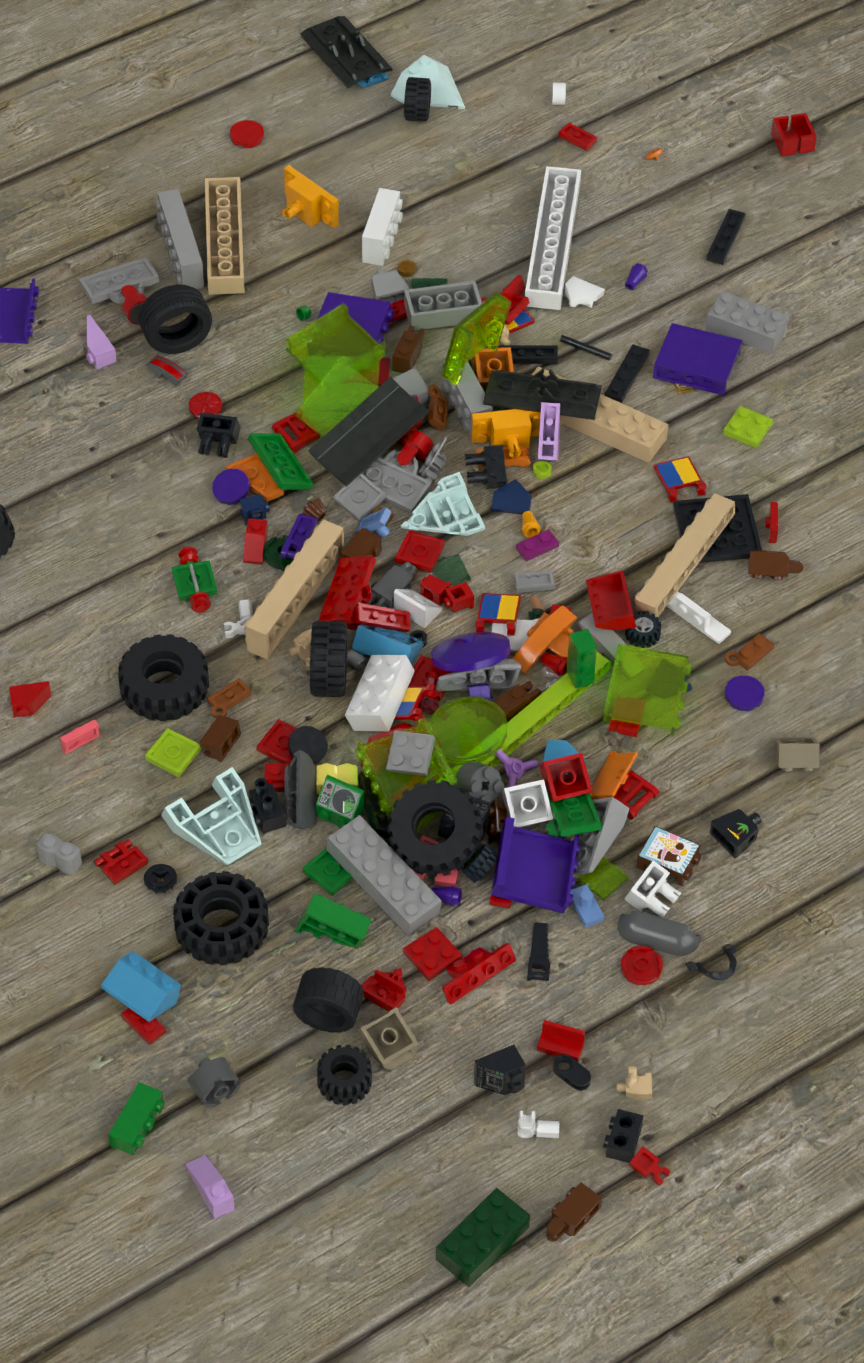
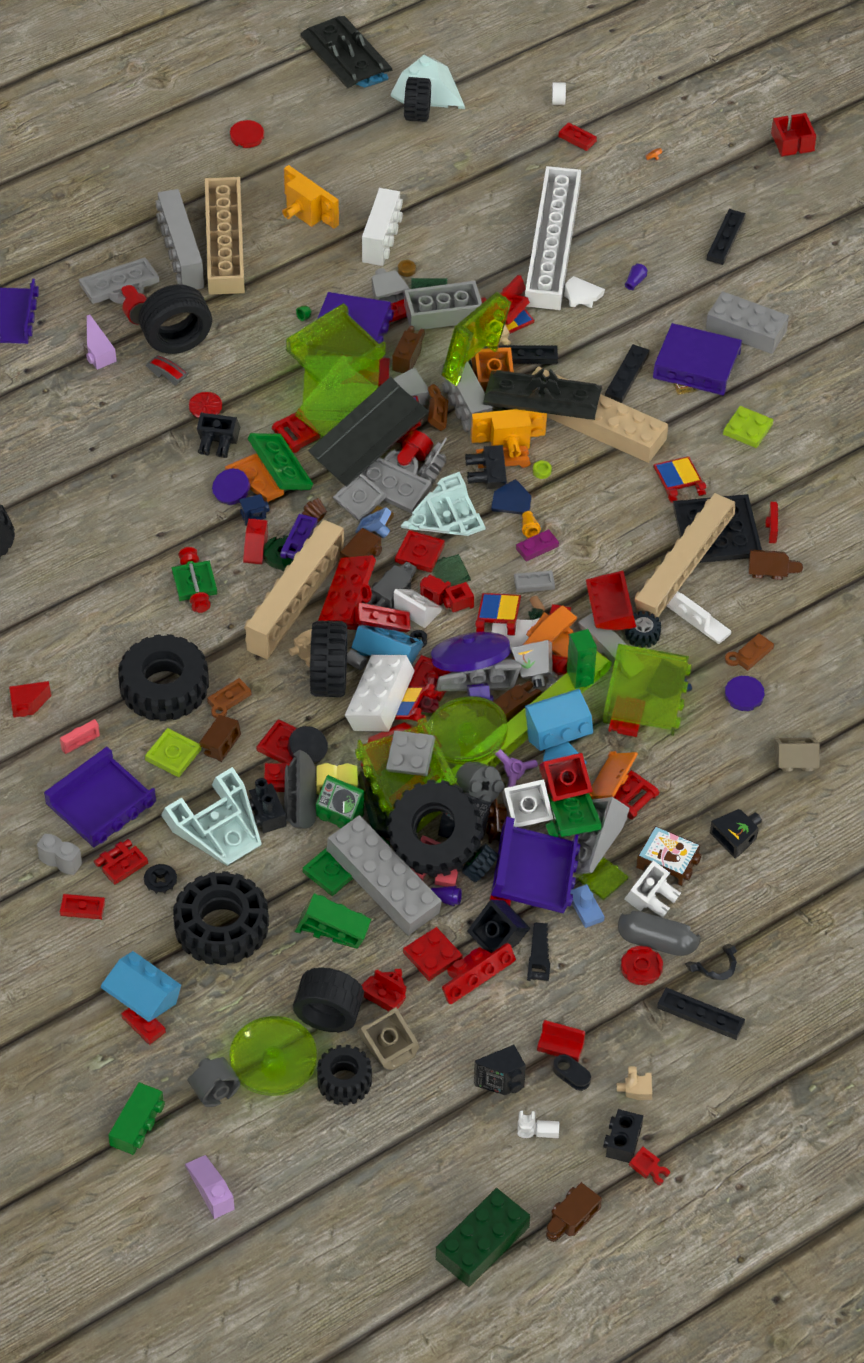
white bar [224,599,253,638] -> none
lavender slope [538,402,560,461] -> none
black bar [560,335,612,361] -> none
none -> dark purple panel [44,746,156,848]
none -> red plate [60,894,105,920]
none -> clear neon green dish [229,1016,317,1096]
none -> black slope [467,899,530,953]
none -> light grey torso [511,640,552,689]
none -> dark azure slope [525,689,593,751]
none -> black plate [657,987,745,1040]

